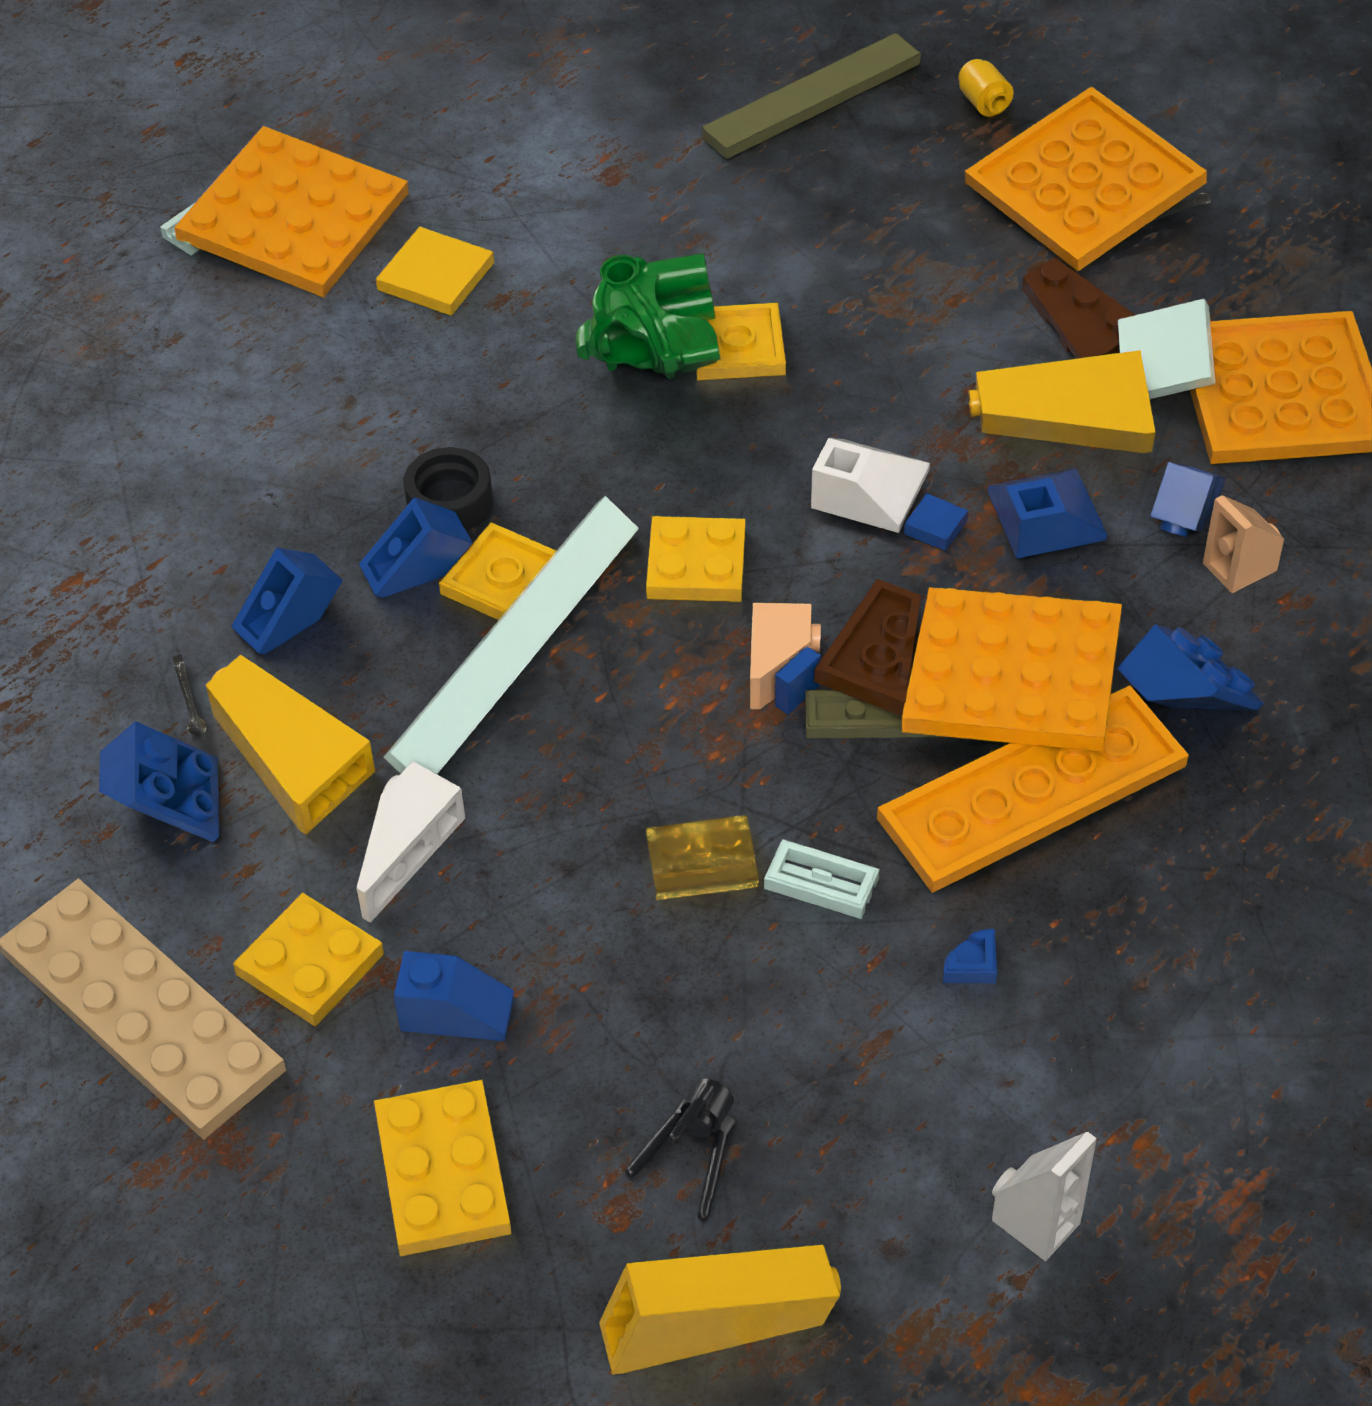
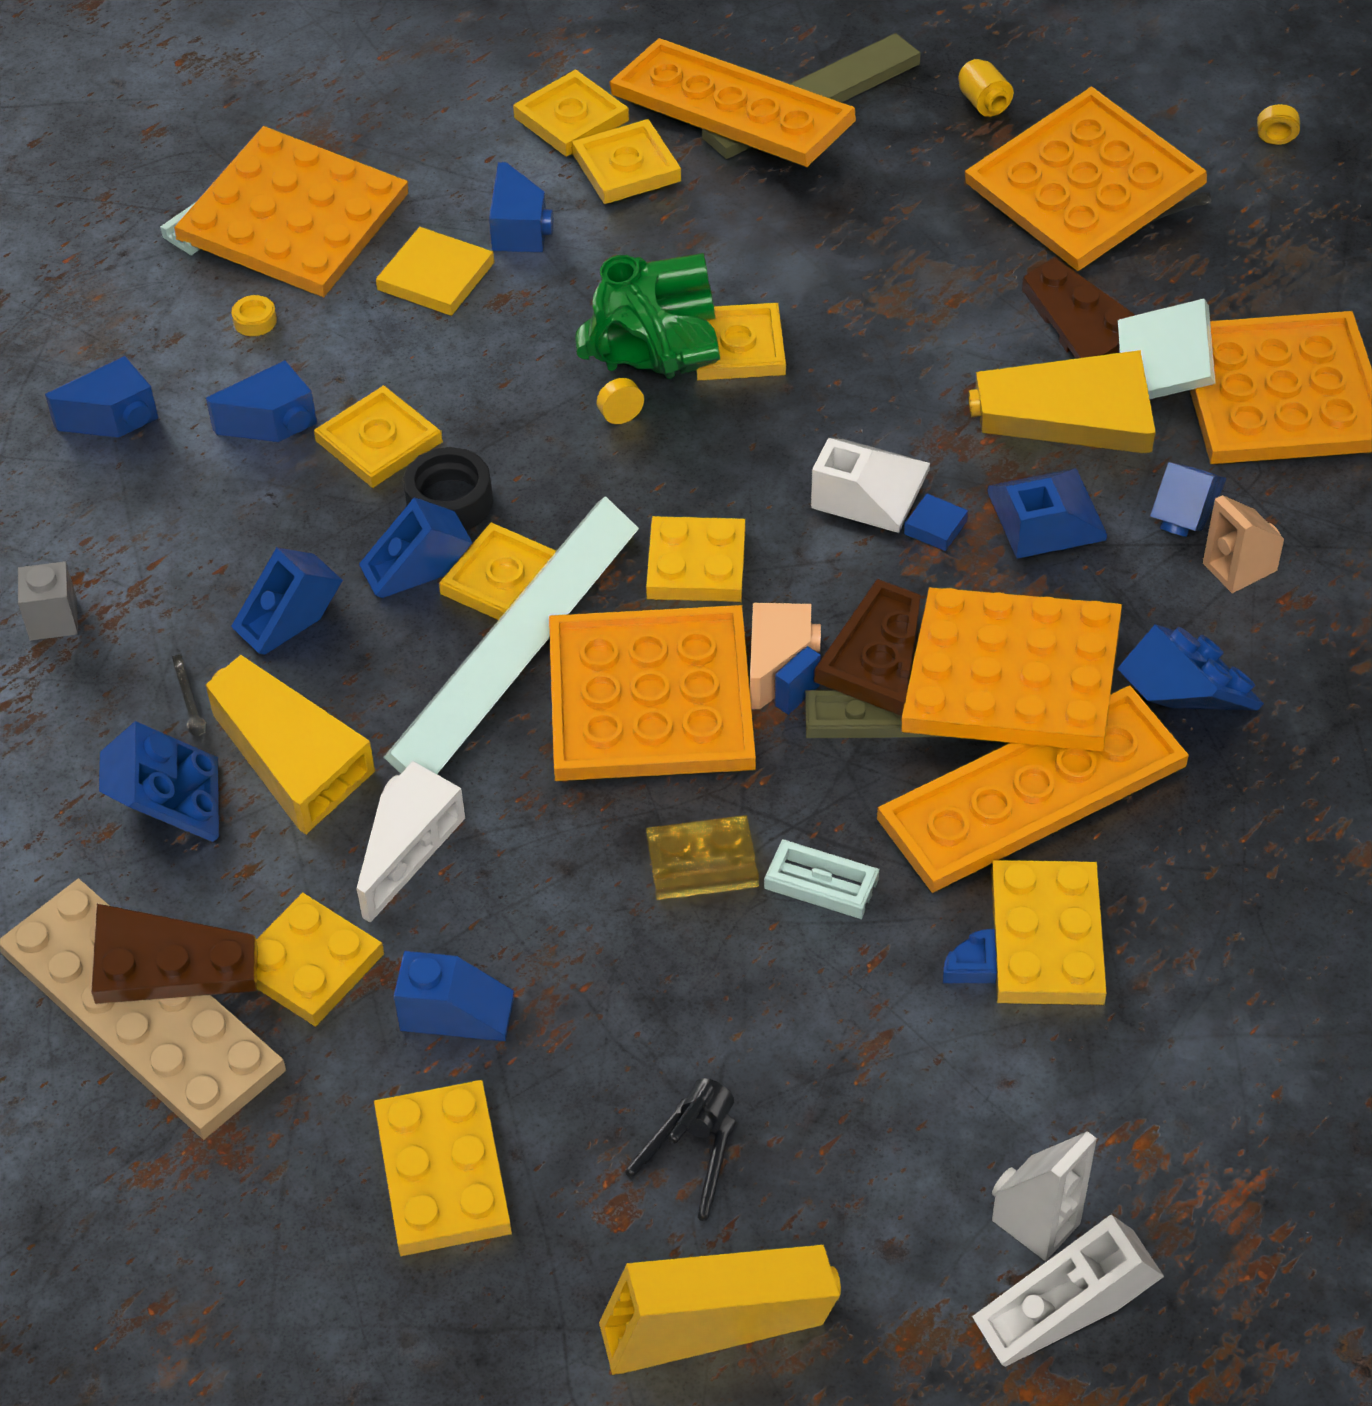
none -> light grey brick [18,561,78,641]
none -> blue slope [45,356,158,438]
none -> reddish brown wing [91,903,258,1004]
none -> blue slope [206,360,317,442]
none -> yellow tile [231,295,277,336]
none -> yellow tile [314,385,443,488]
none -> blue slope [489,162,554,252]
none -> yellow plate [513,69,629,157]
none -> light orange plate [549,605,756,781]
none -> yellow plate [572,119,681,204]
none -> yellow tile [597,378,644,424]
none -> light orange plate [609,38,856,167]
none -> white slope [972,1215,1164,1367]
none -> yellow plate [991,860,1106,1005]
none -> yellow tile [1257,104,1300,145]

